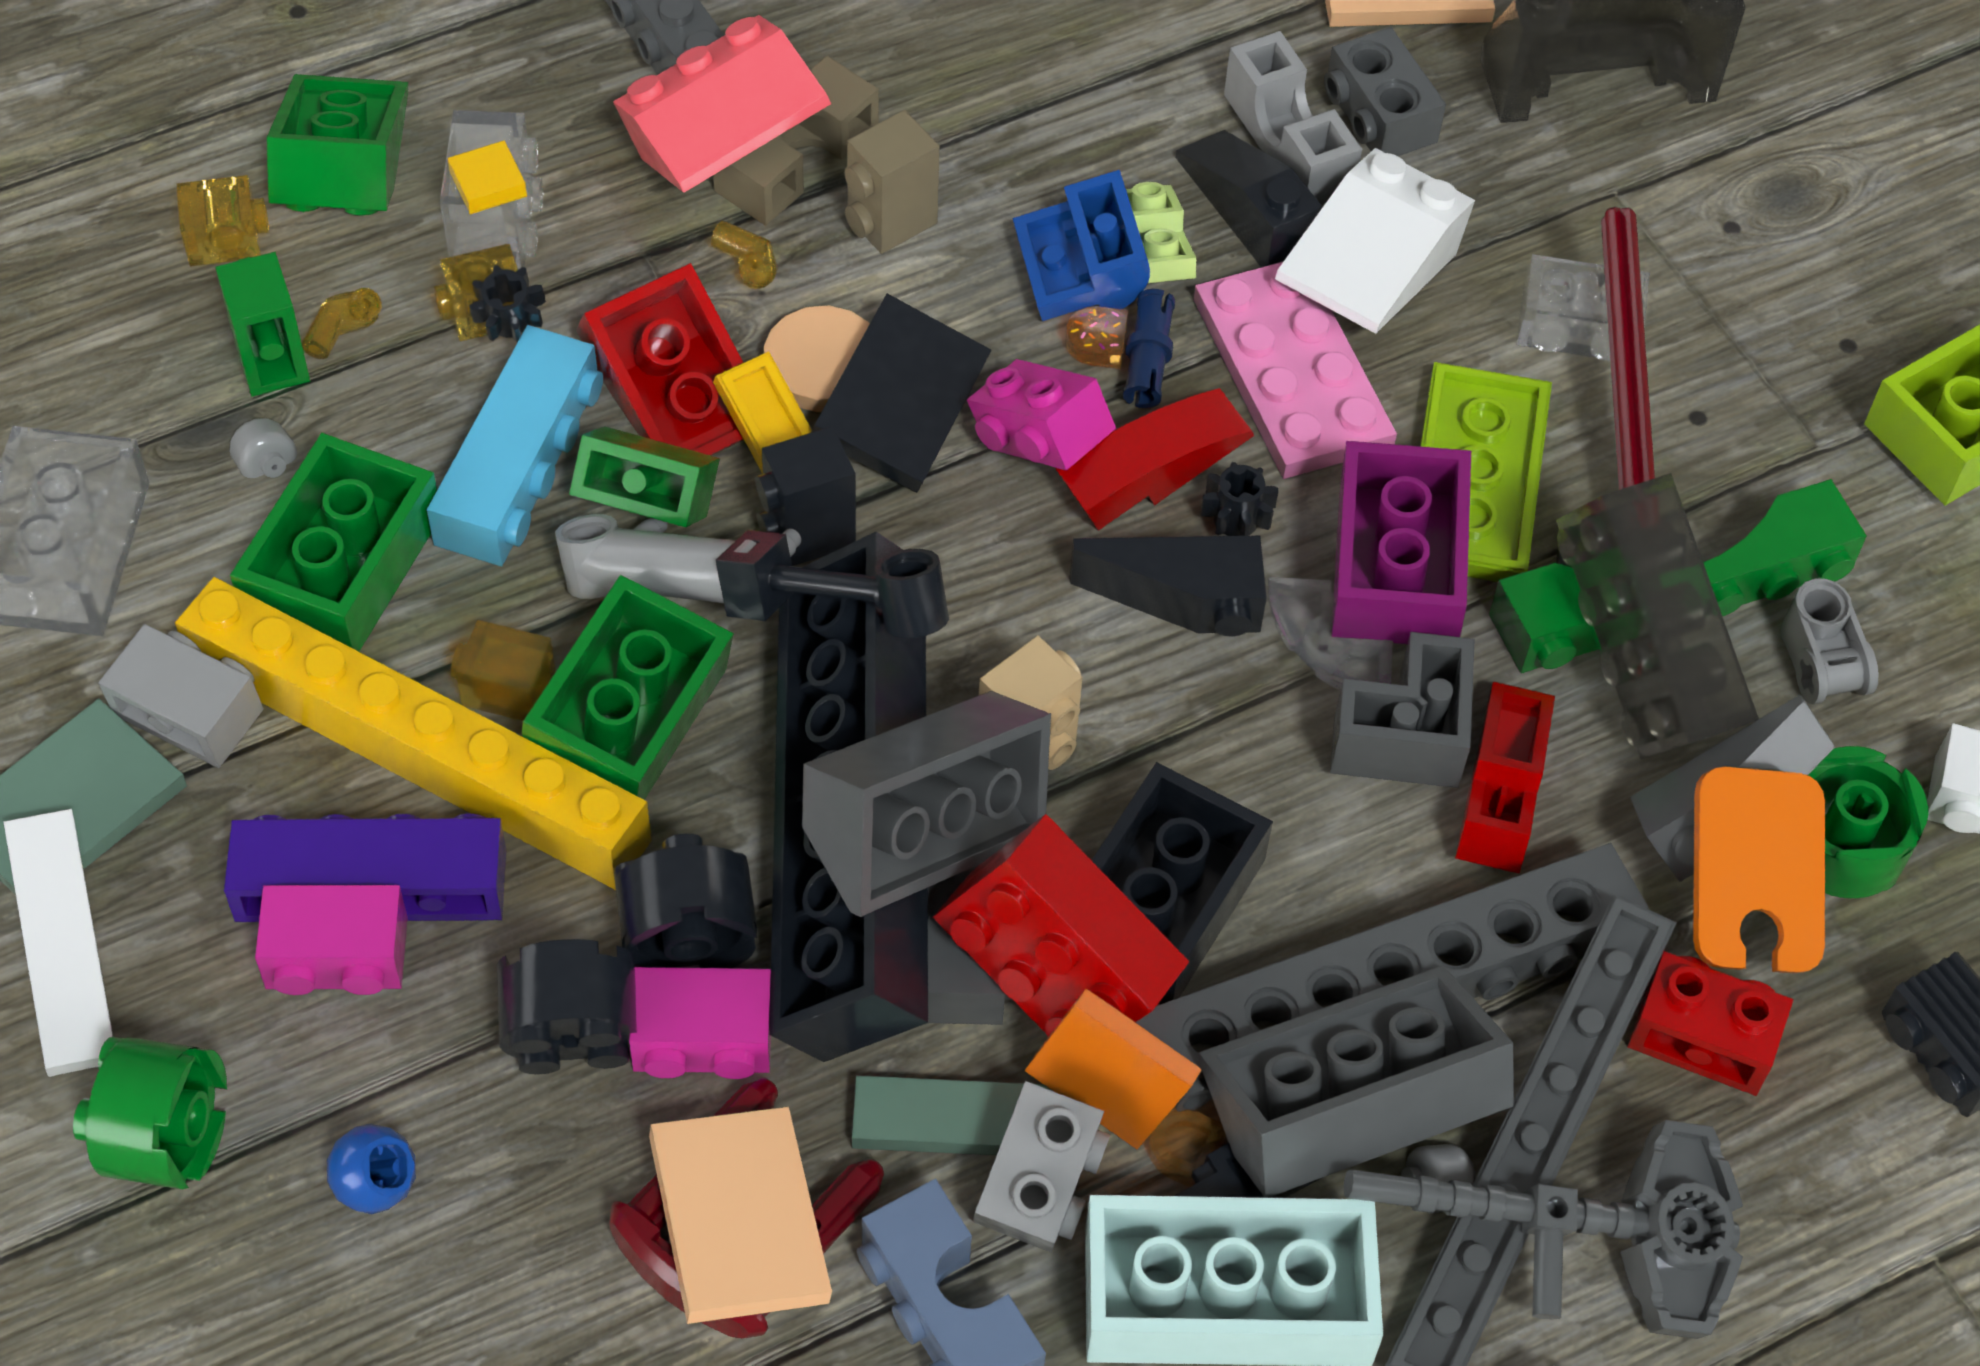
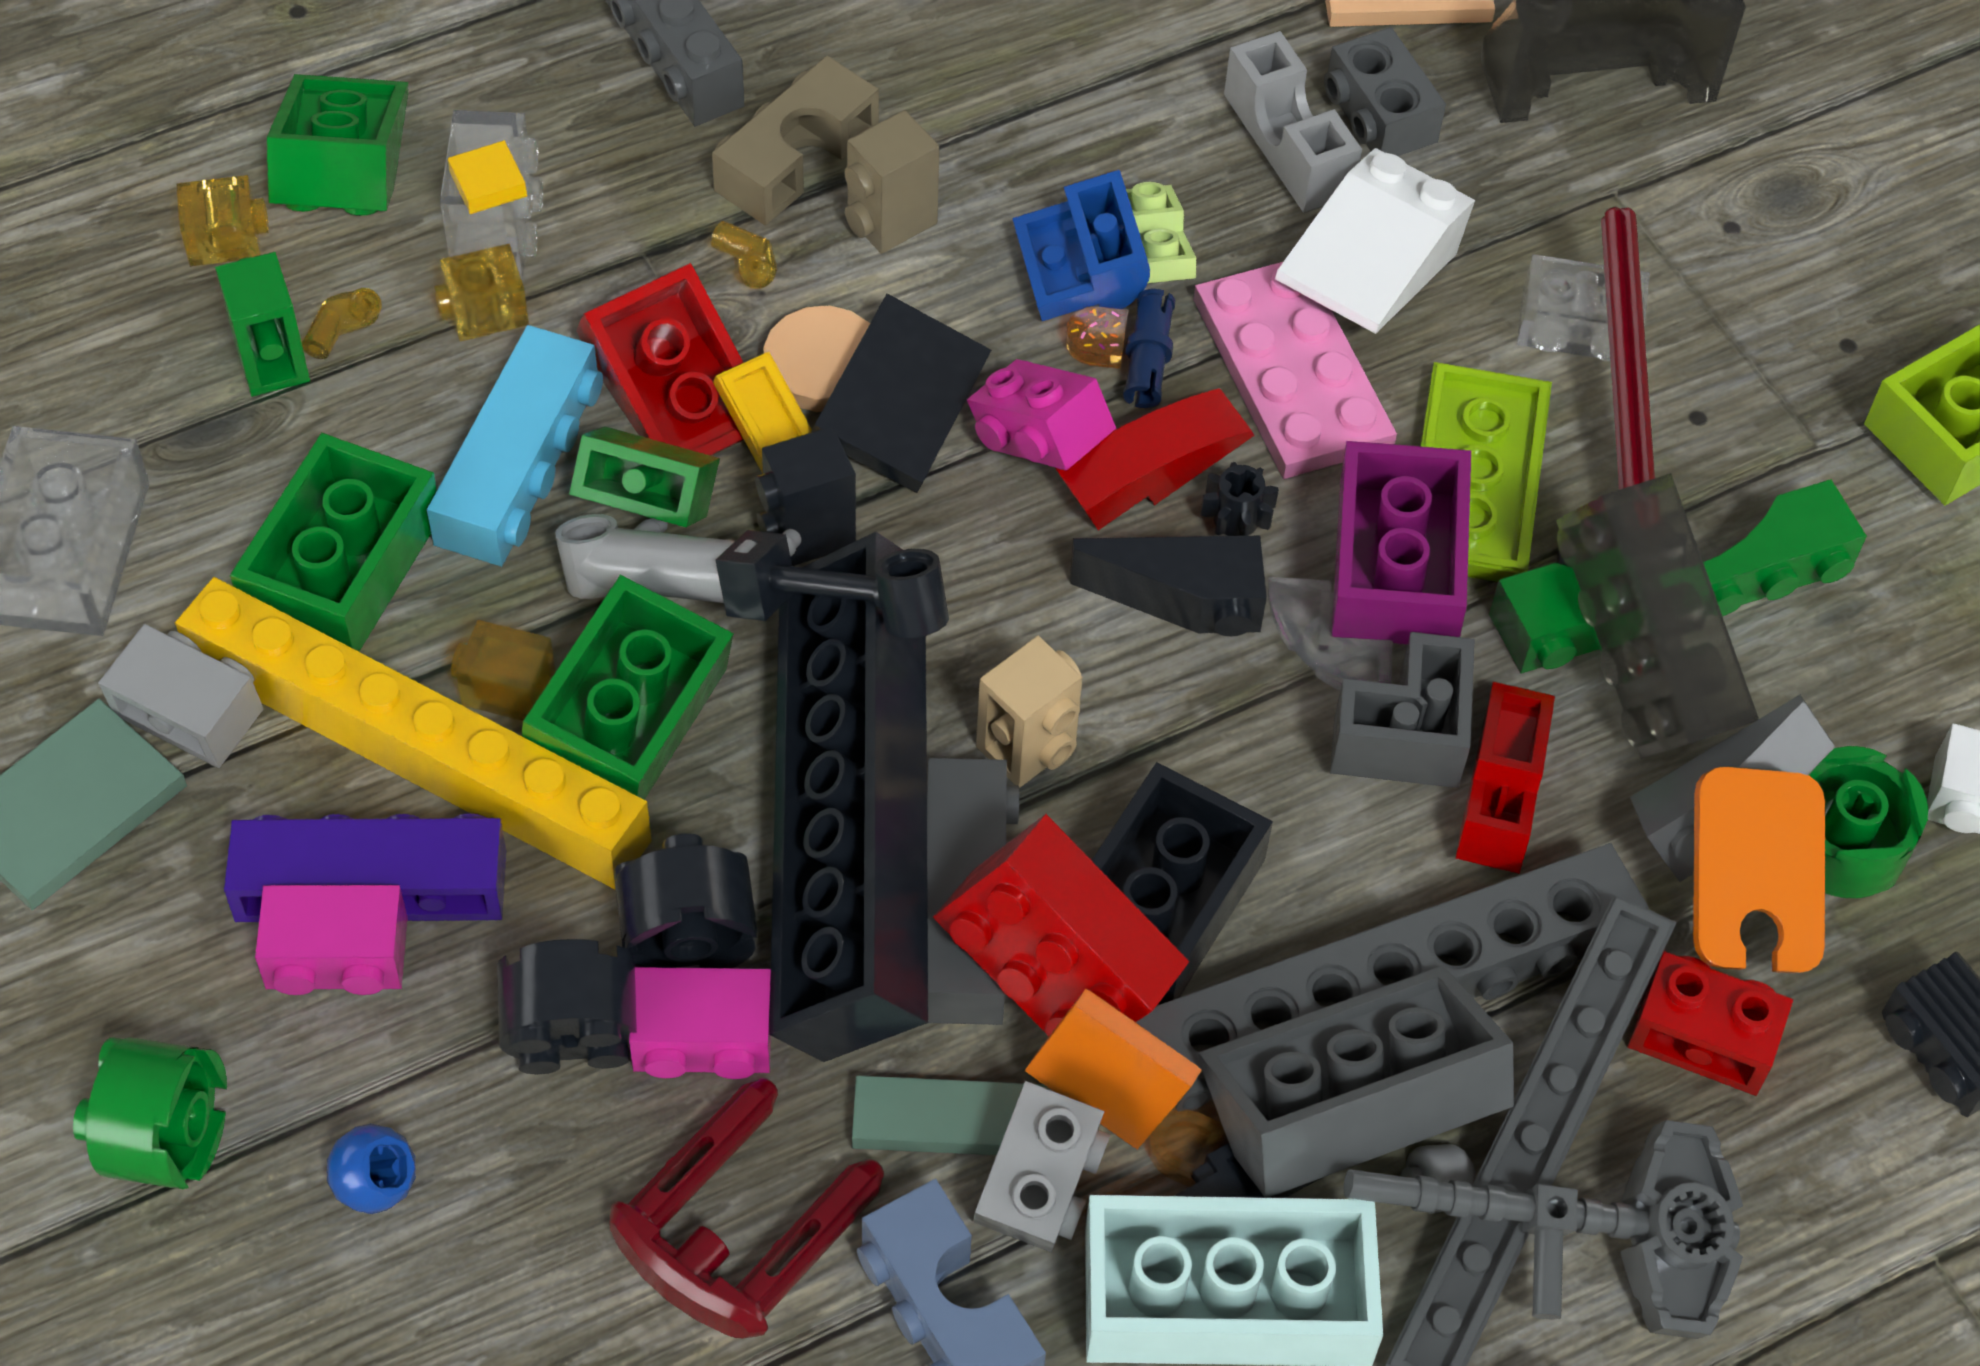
white tile [4,809,113,1077] -> none
light grey piece [229,418,297,478] -> none
black gear [469,265,546,343] -> none
coral slope [613,15,831,193] -> none
light nougat tile [649,1107,832,1324] -> none
dark grey slope [802,691,1051,917] -> none
black slope [1175,130,1323,268] -> none
light grey piece [1780,579,1879,704] -> none

